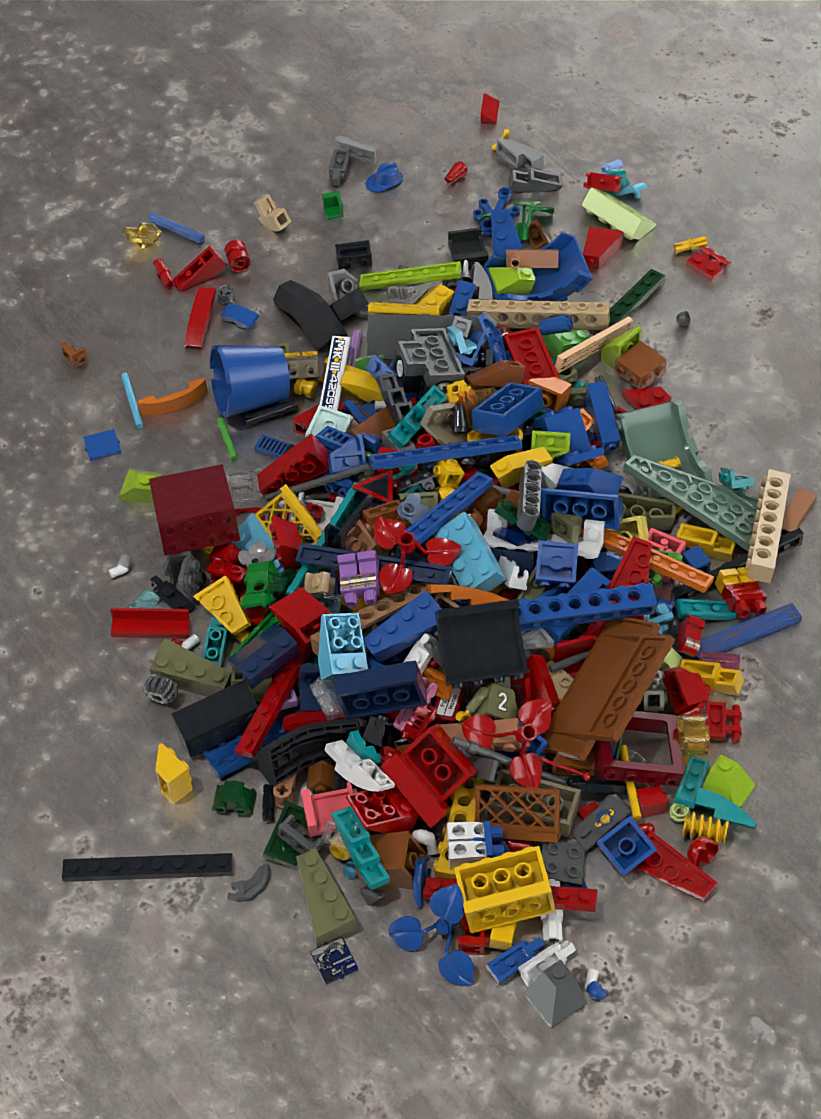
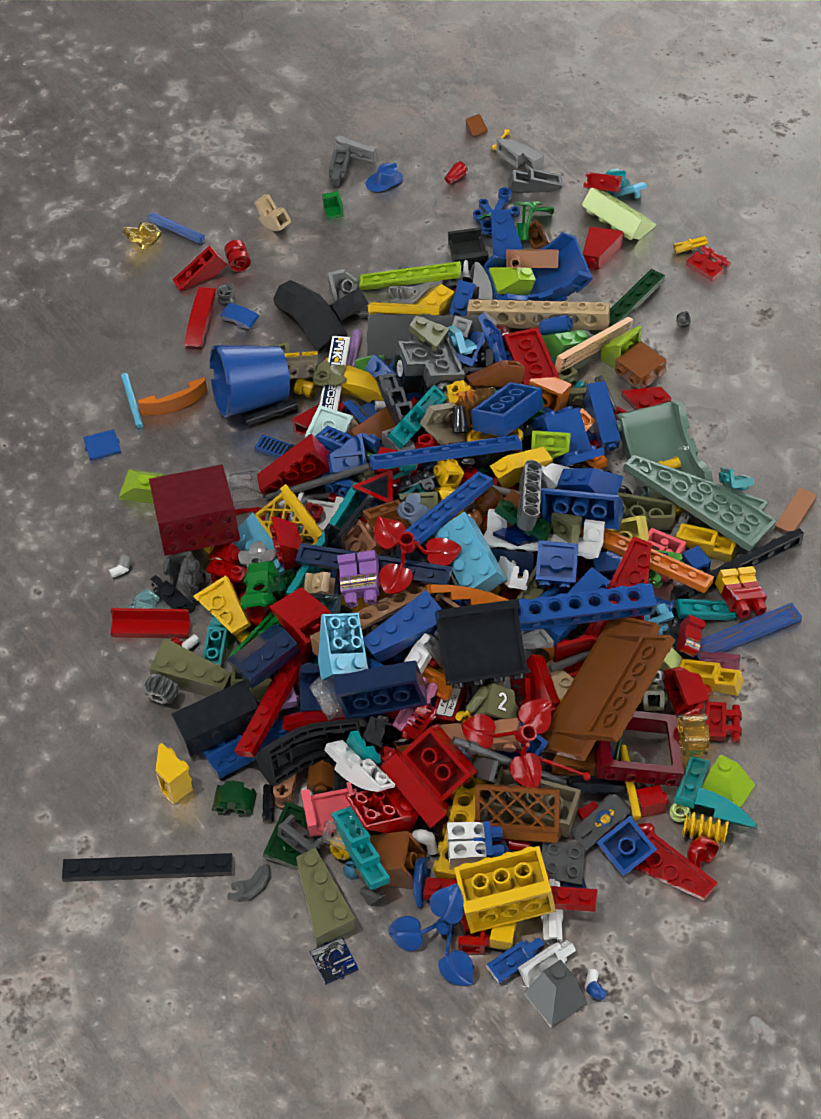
dark orange bracket [60,341,89,368] -> none
red pin [153,258,175,289] -> none
bright green bar [217,417,238,461] -> none
black hinge [335,240,372,270] -> none
red slope [481,93,499,124] -> none
light blue pin [601,159,623,174] -> none
tan brick [745,469,791,583] -> none
none -> olive plate [313,360,347,386]
none -> olive wing [408,316,449,352]
none -> dark orange slope [466,114,488,137]

